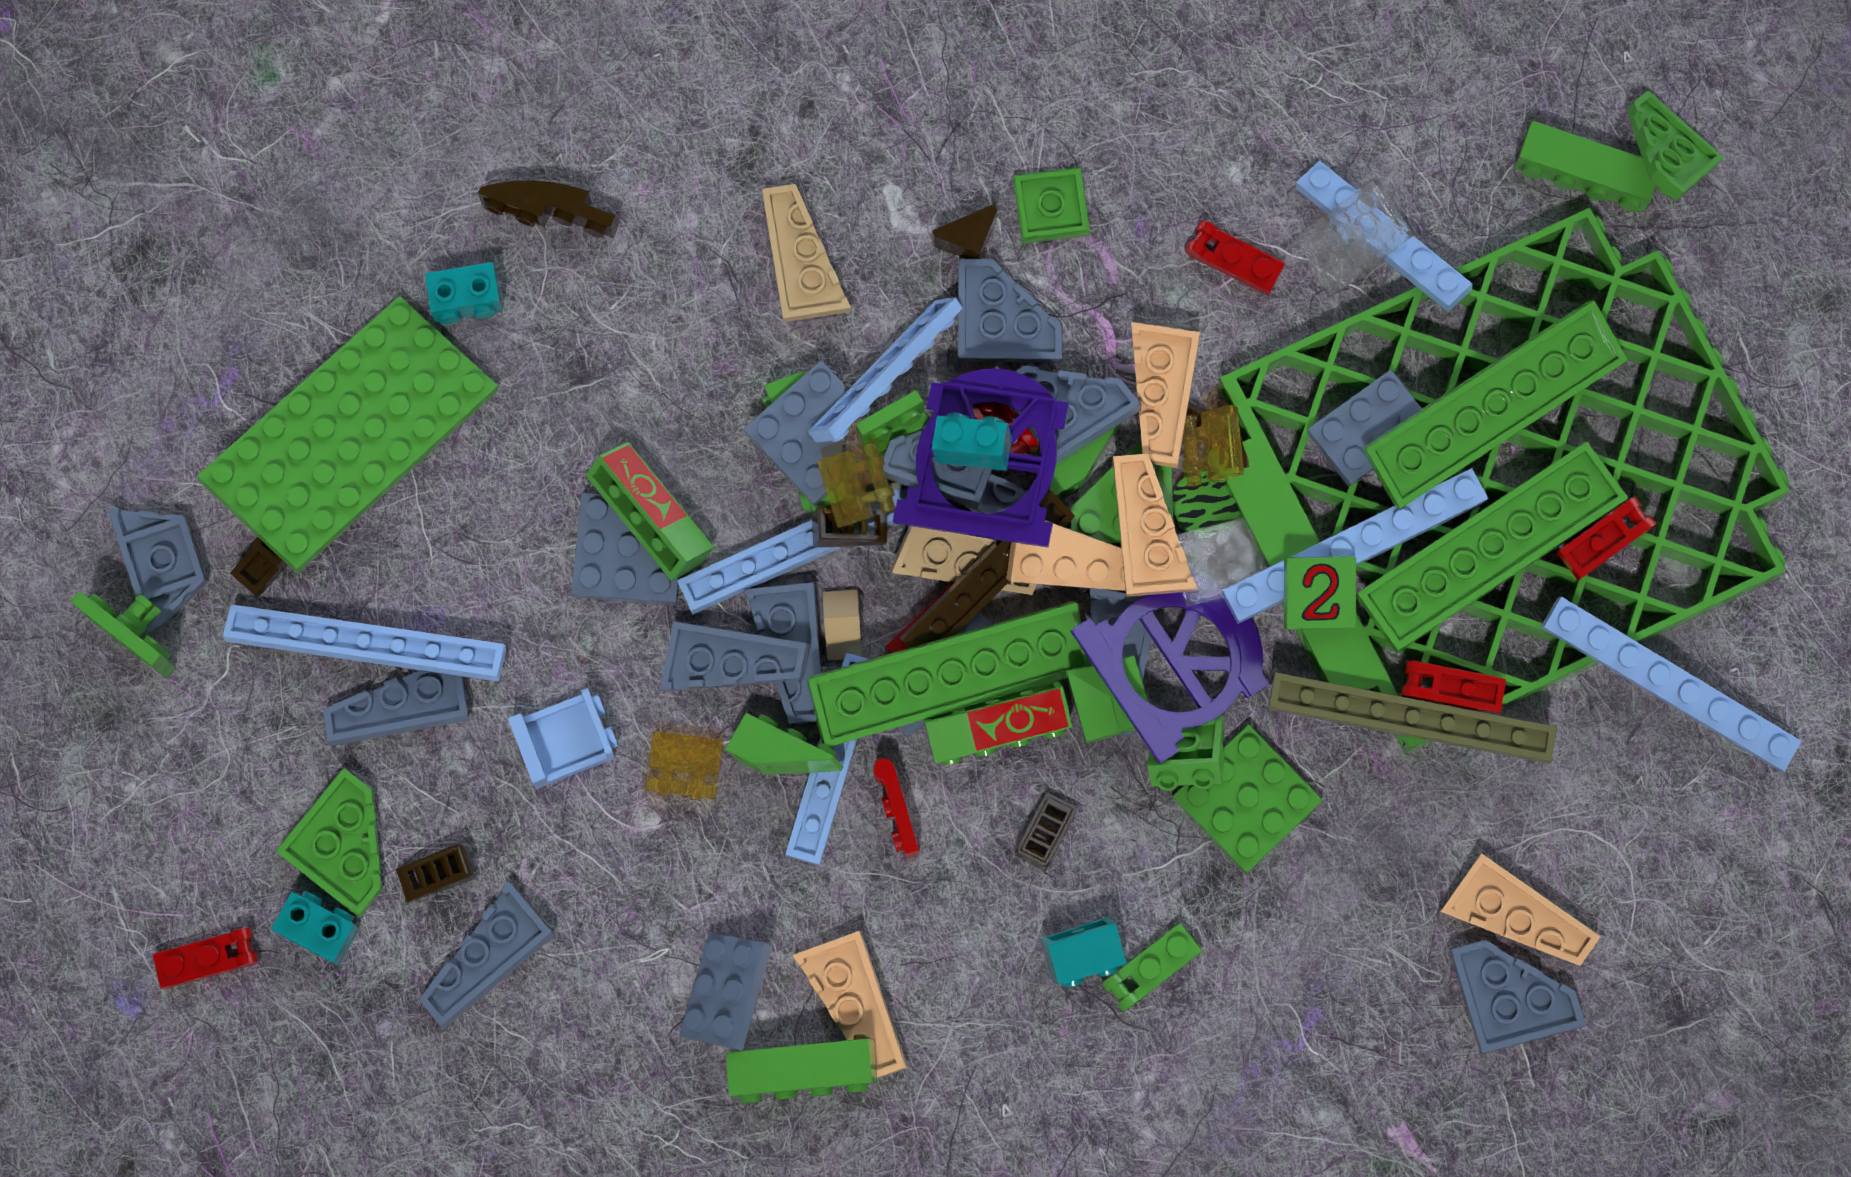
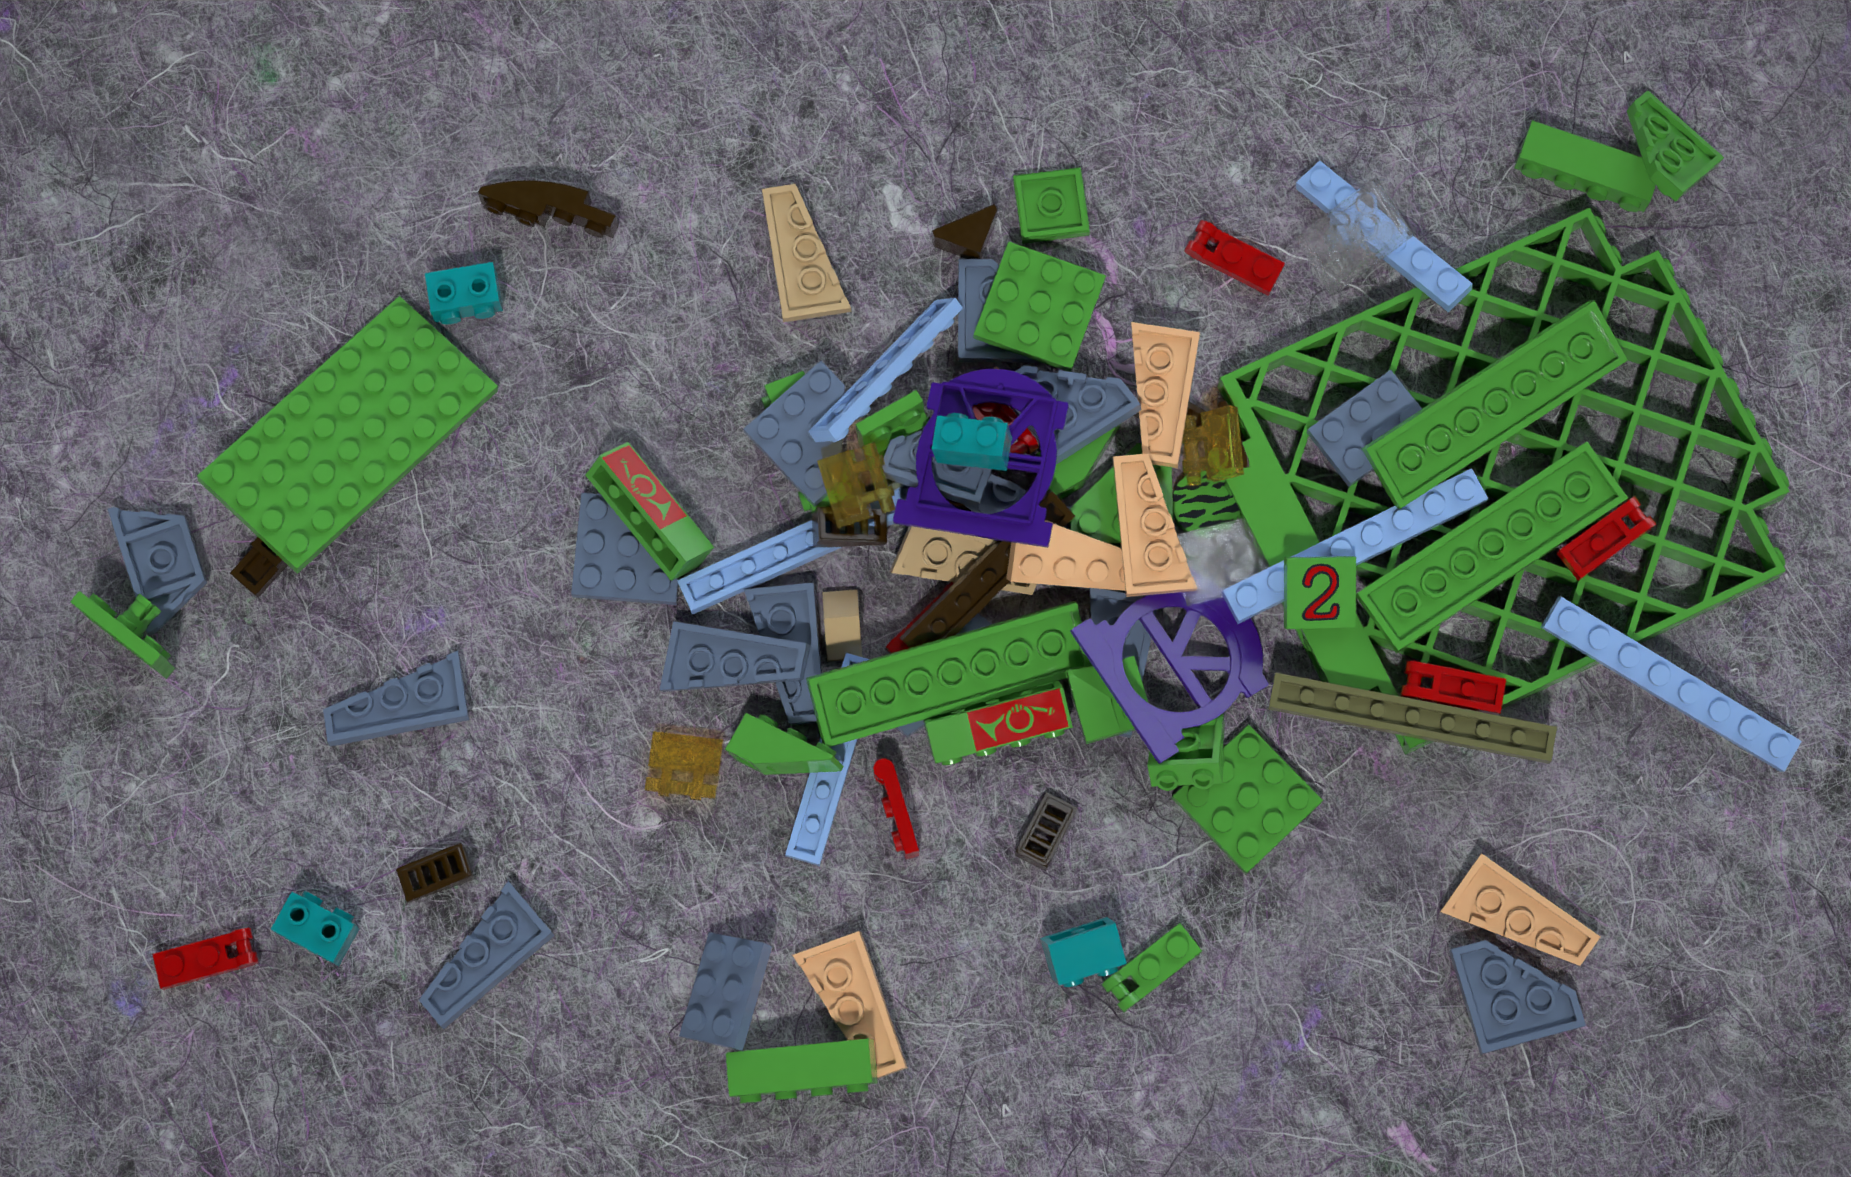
light blue plate [223,604,507,682] -> none
bright green plate [275,768,383,918] -> none
light blue panel [508,688,618,789] -> none
none -> bright green plate [973,242,1106,372]

